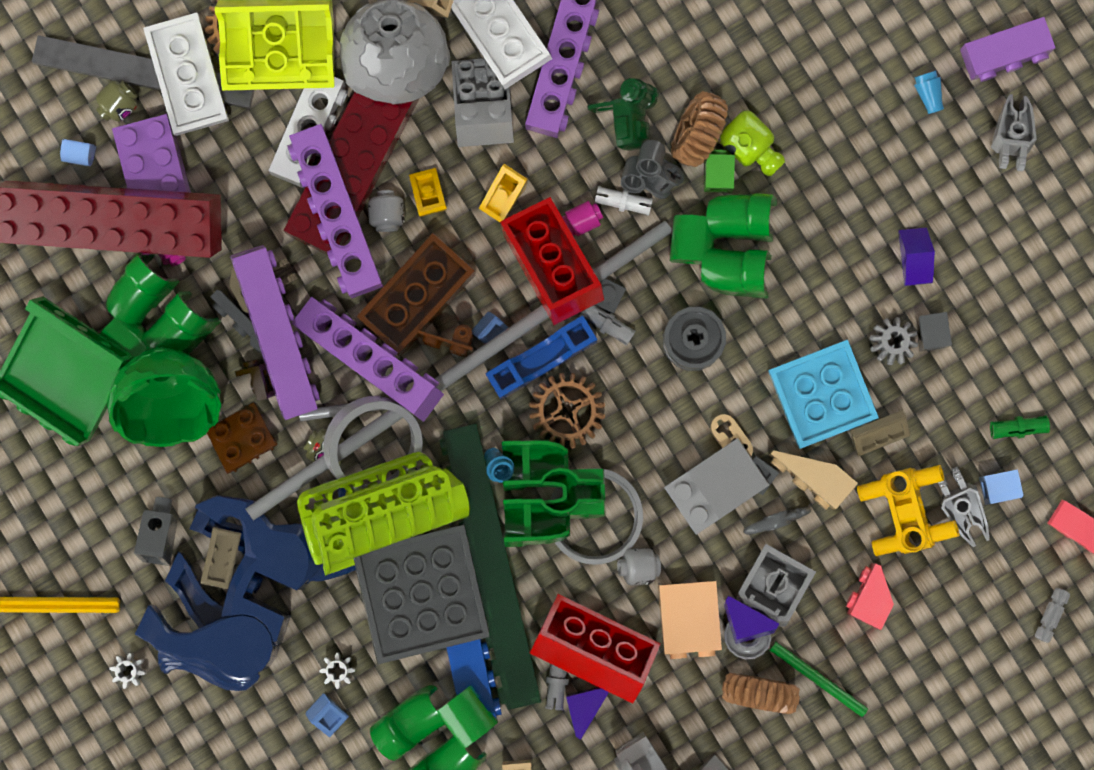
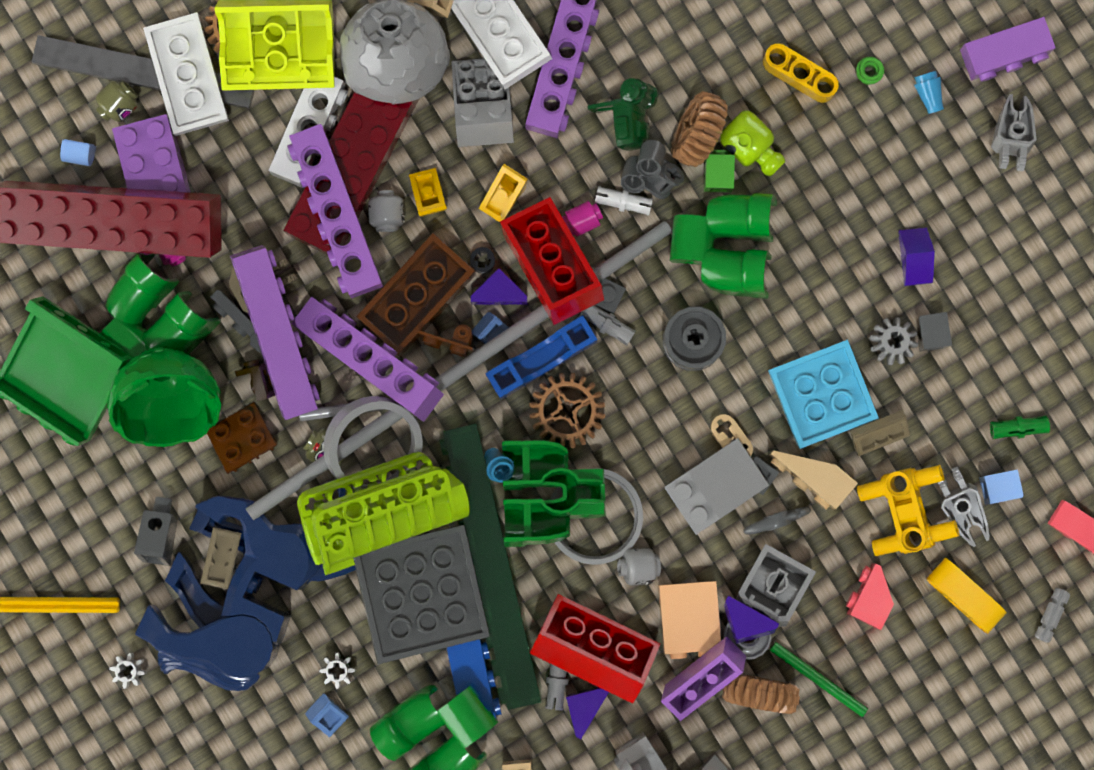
none -> black bush [470,247,496,274]
none -> dark purple slope [471,269,528,305]
none -> medium lavender brick [661,636,746,721]
none -> yellow beam [763,44,839,103]
none -> bright green plate [856,57,884,85]
none -> yellow beam [926,558,1007,634]

